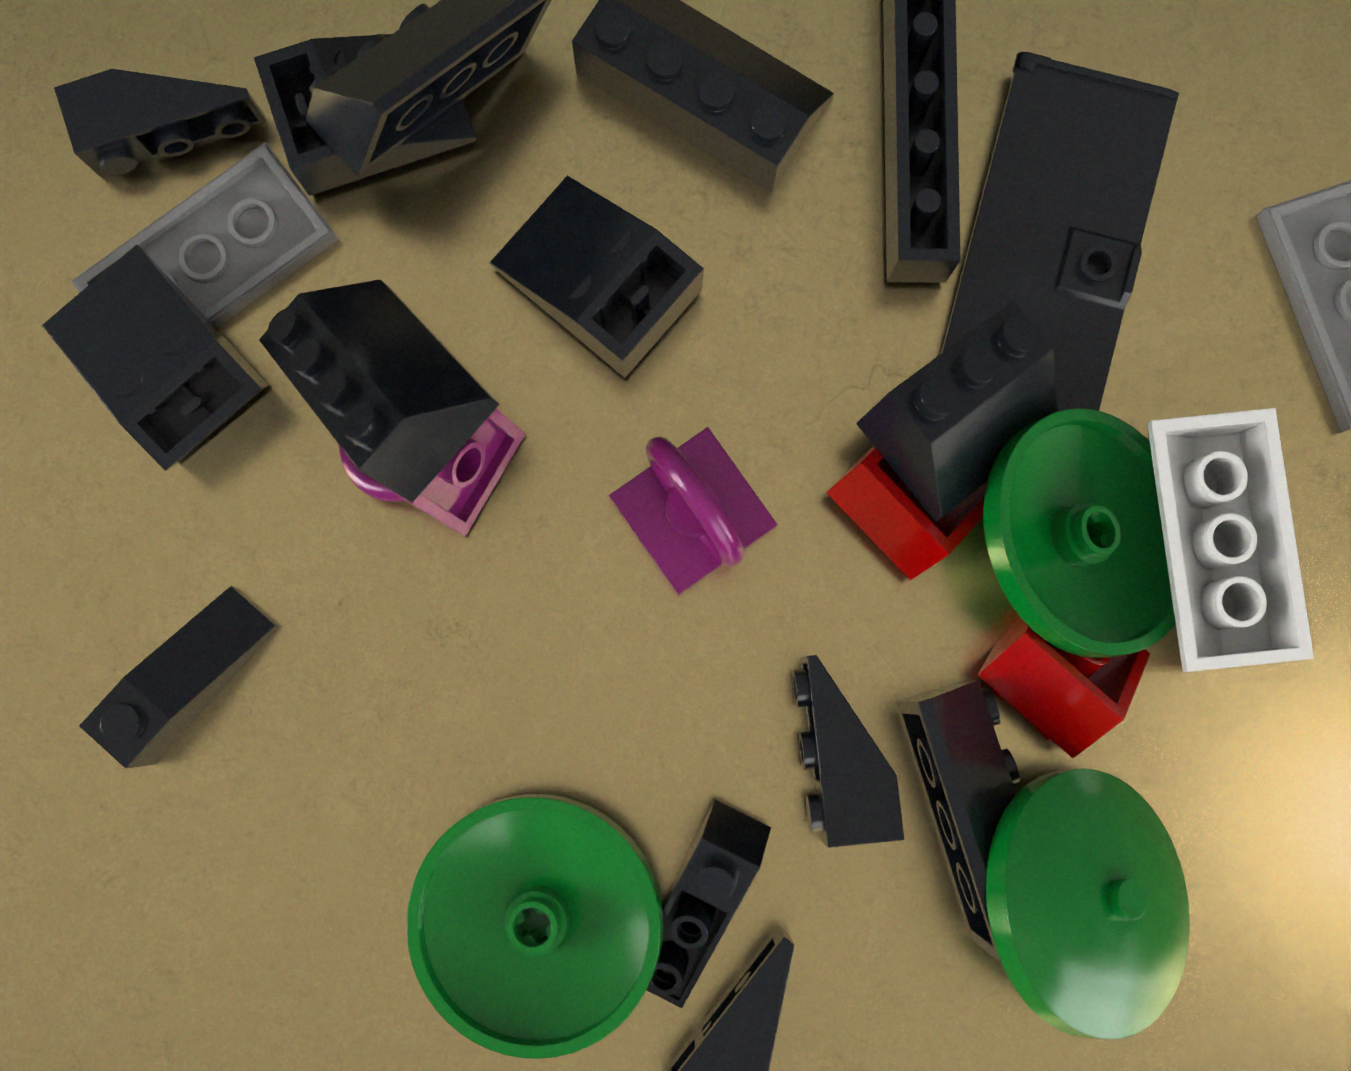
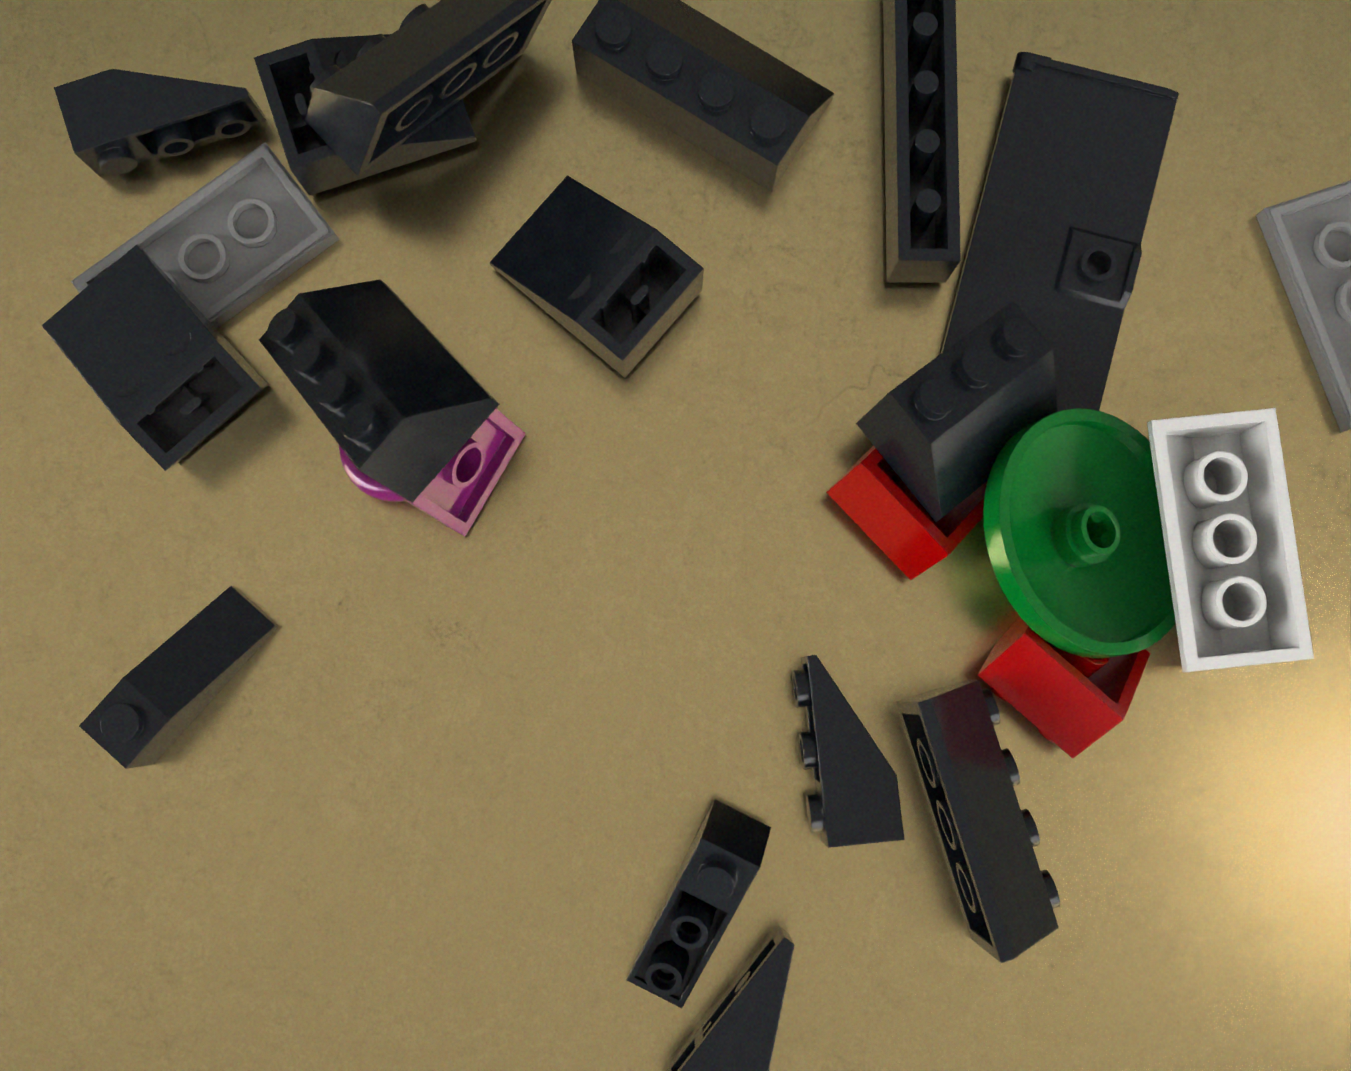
green dish [406,794,663,1059] -> none
magenta tile [609,427,778,596] -> none
green dish [986,769,1190,1039] -> none

